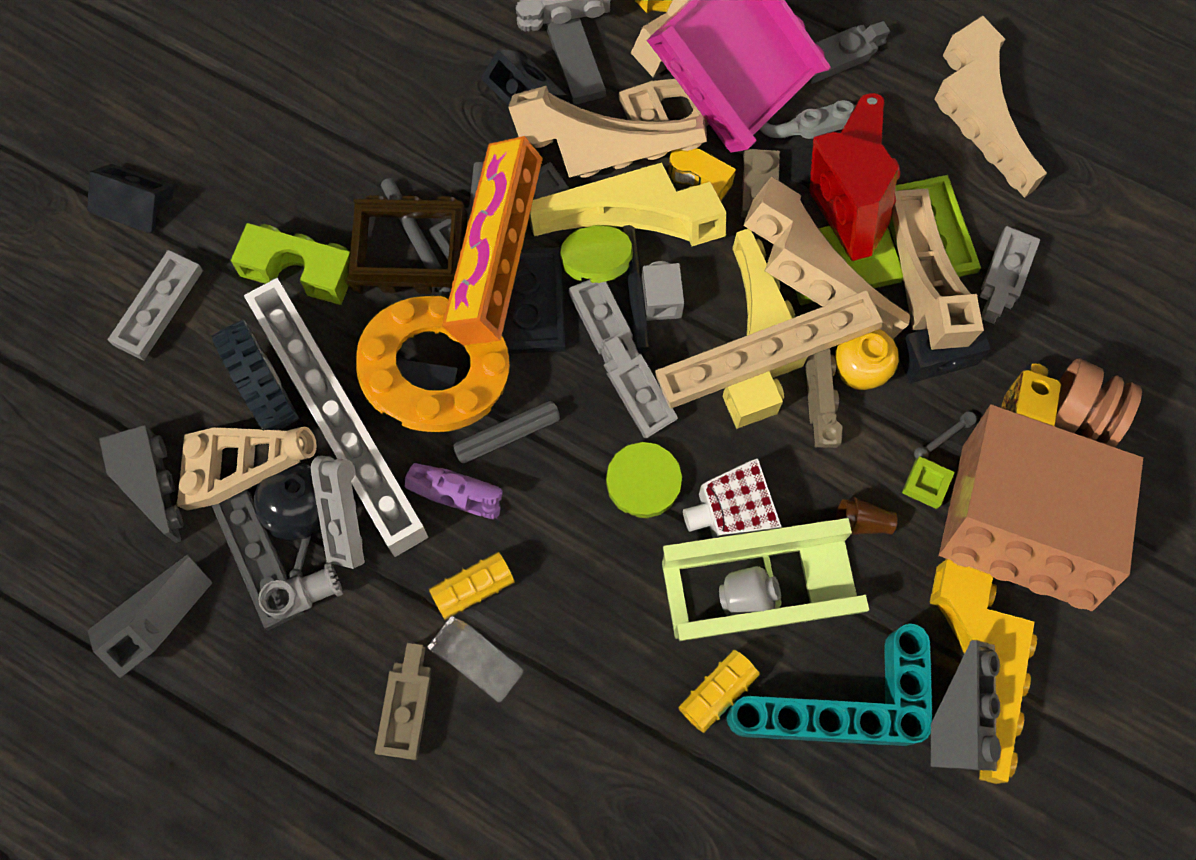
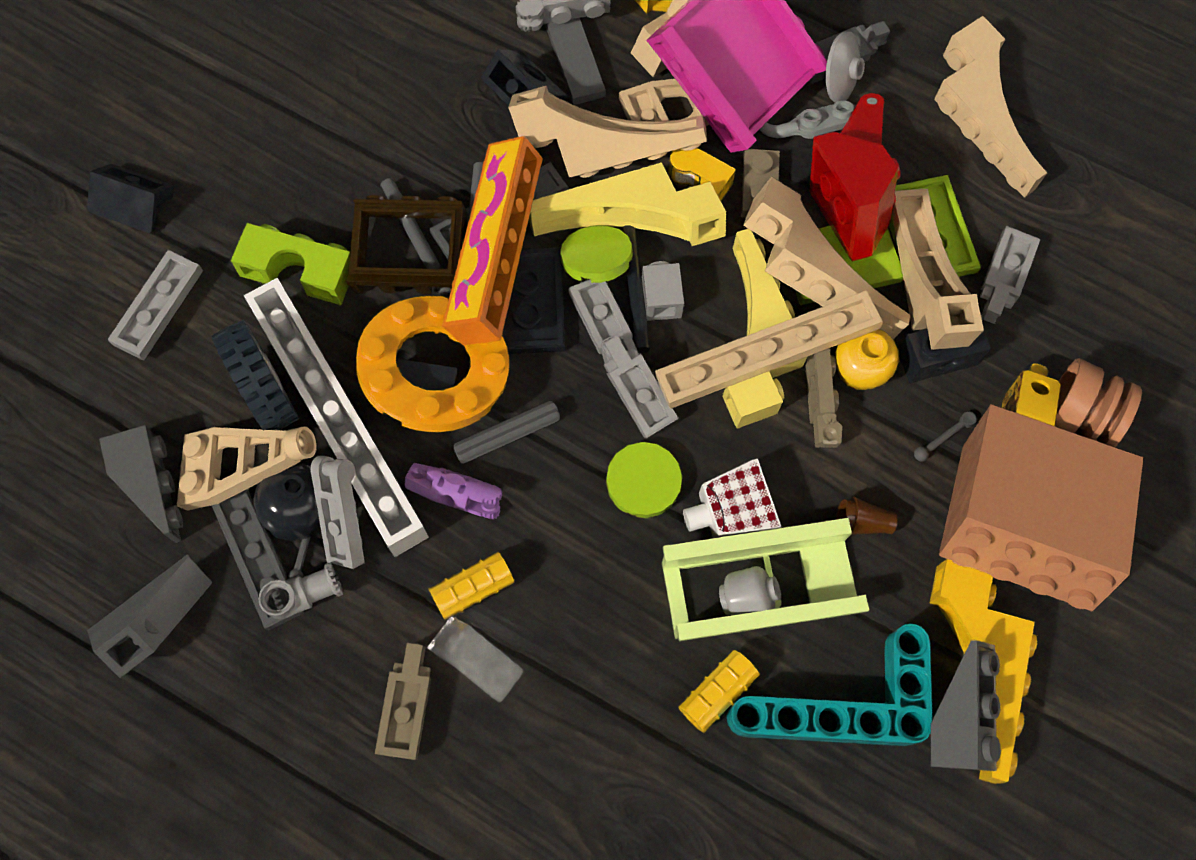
lime plate [902,456,955,509] -> none
none -> light grey dish [826,31,865,103]

